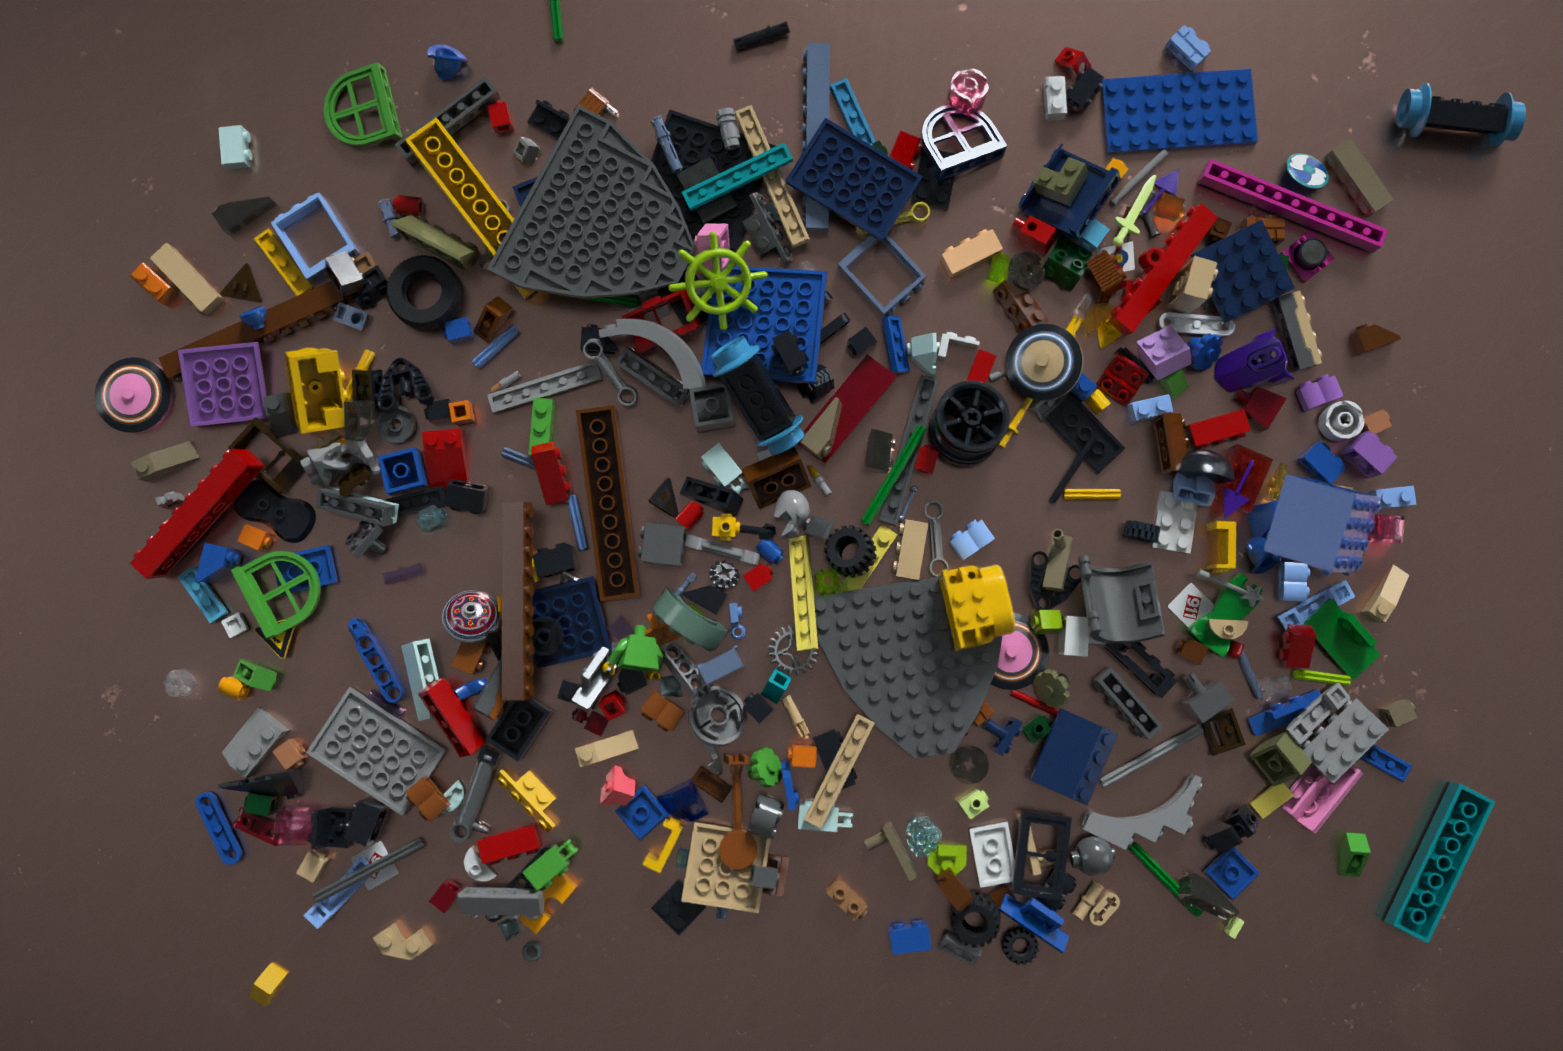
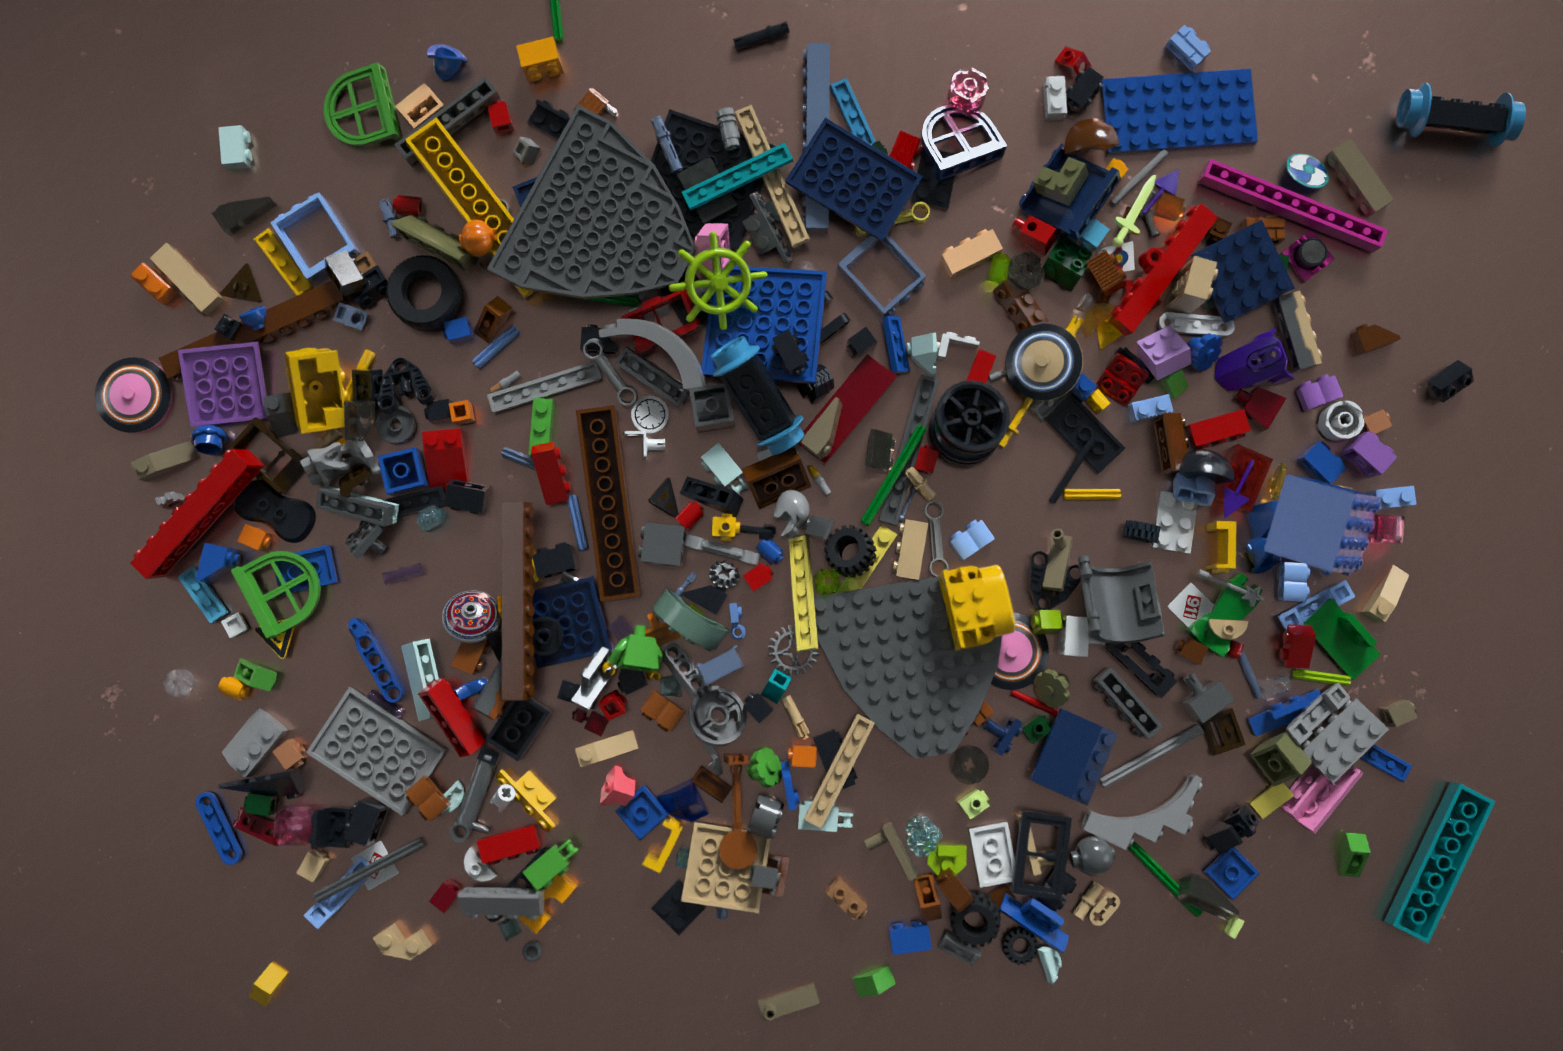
none -> blue piece [190,425,227,455]
none -> black tile [214,313,243,341]
none -> light nougat slope [395,83,445,129]
none -> orange plant [459,220,497,257]
none -> white hinge [489,784,515,813]
none -> light orange brick [516,36,564,81]
none -> white bracket [623,431,665,459]
none -> white tile [631,396,669,434]
none -> dark tan piece [758,983,820,1022]
none -> bright green slope [852,965,896,997]
none -> tan axle [905,467,936,501]
none -> dark orange slope [913,873,942,922]
none -> light aqua plate [1037,947,1062,984]
none -> reddish brown brick [1065,118,1119,155]
none -> black brick [1427,360,1474,403]

